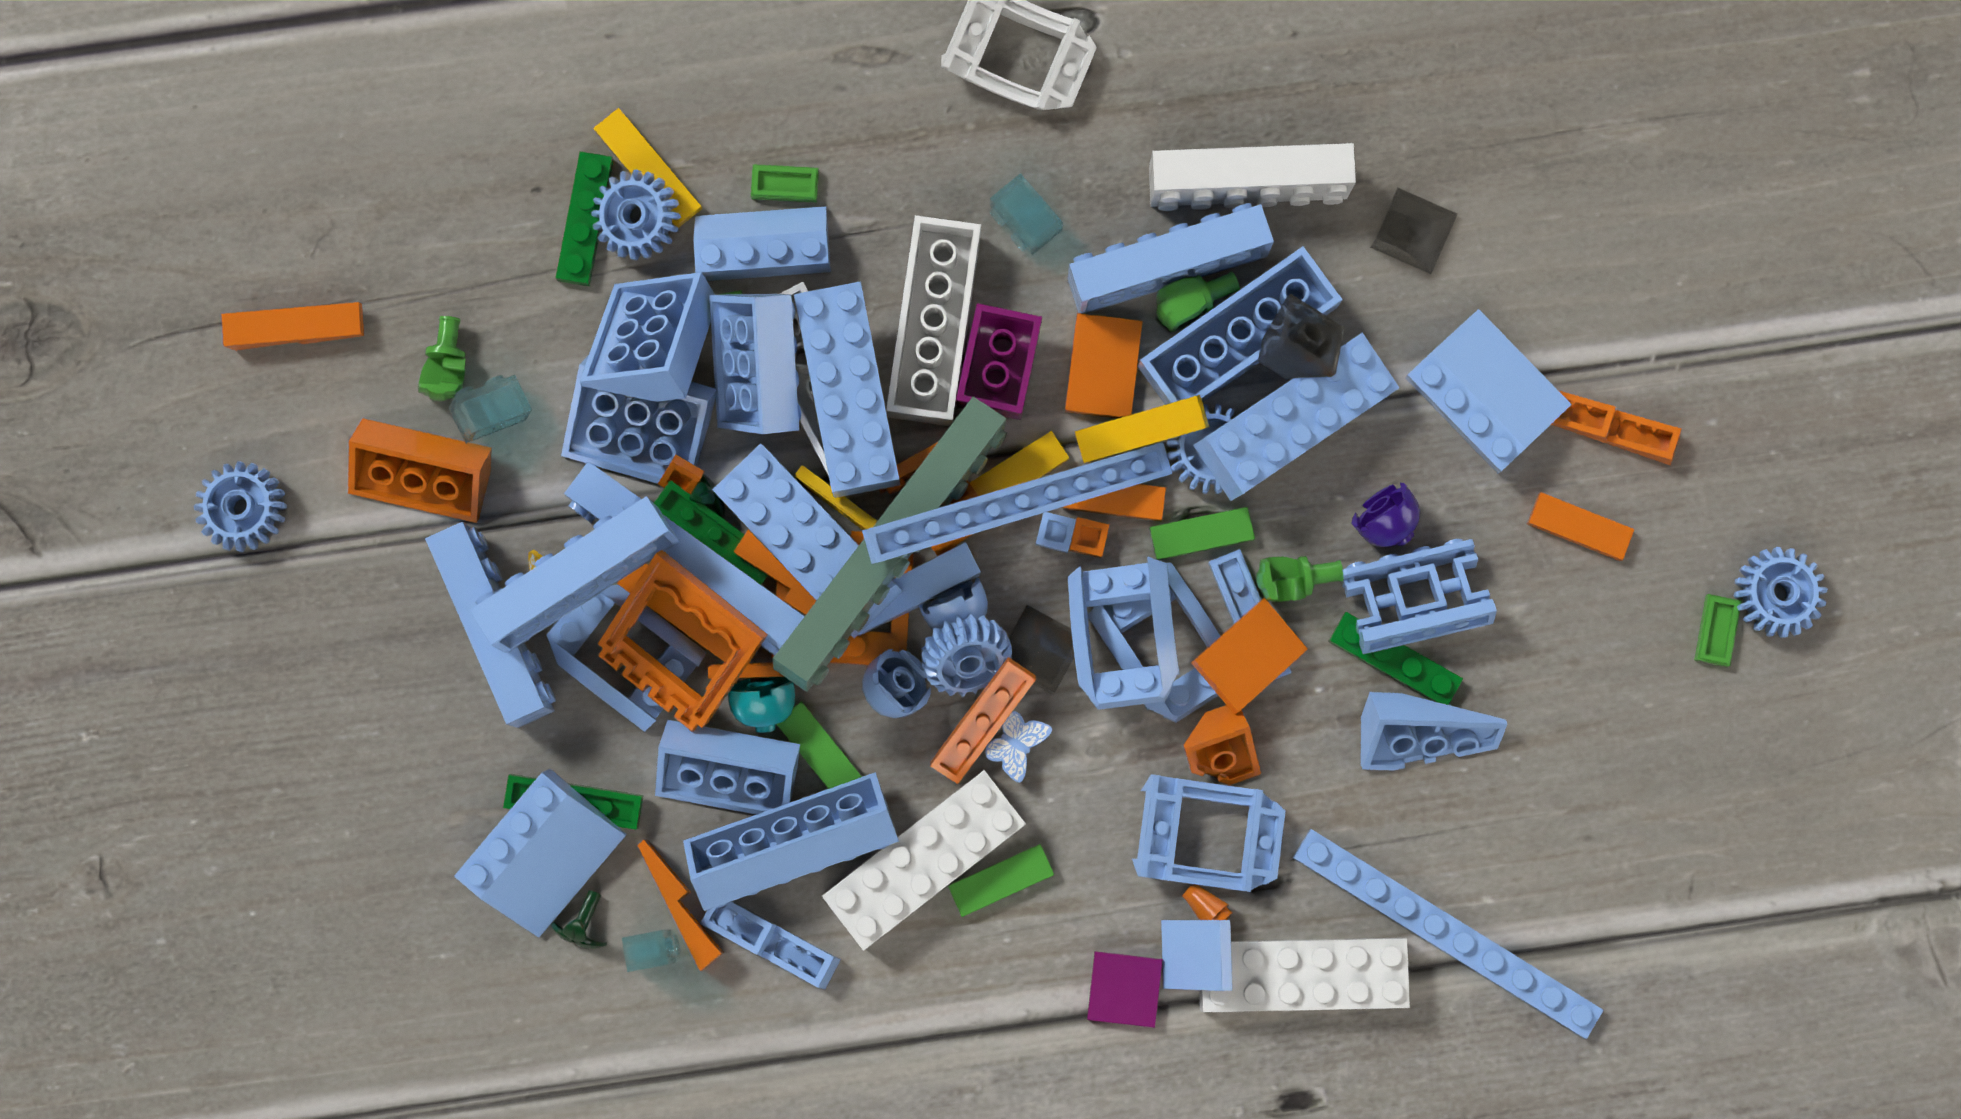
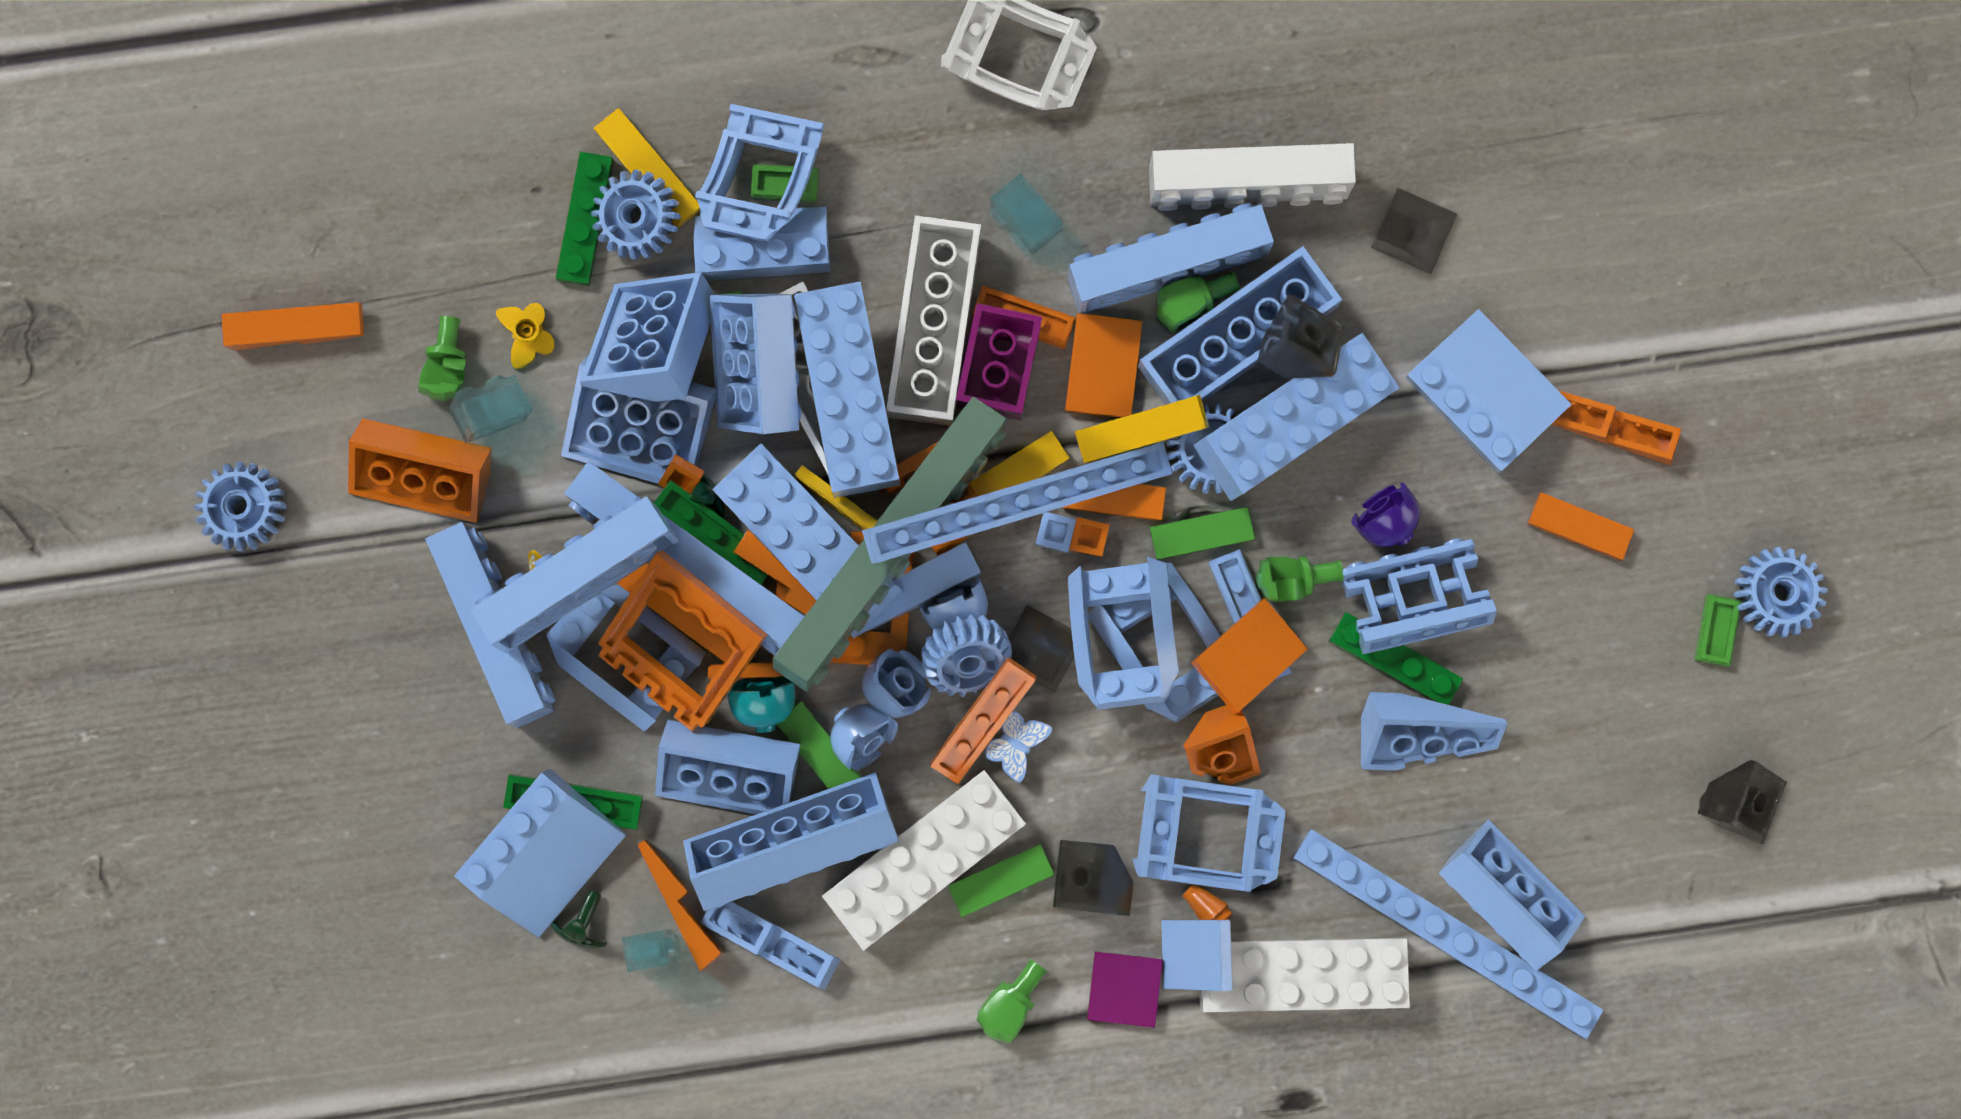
none -> yellow animal [496,303,555,370]
none -> light blue wedge [695,104,824,242]
none -> light blue cylinder [830,703,898,771]
none -> orange tile [971,285,1076,350]
none -> bright green piece [976,959,1047,1044]
none -> clear smoke slope [1053,840,1134,916]
none -> light blue slope [1439,819,1585,971]
none -> clear smoke slope [1697,760,1787,844]

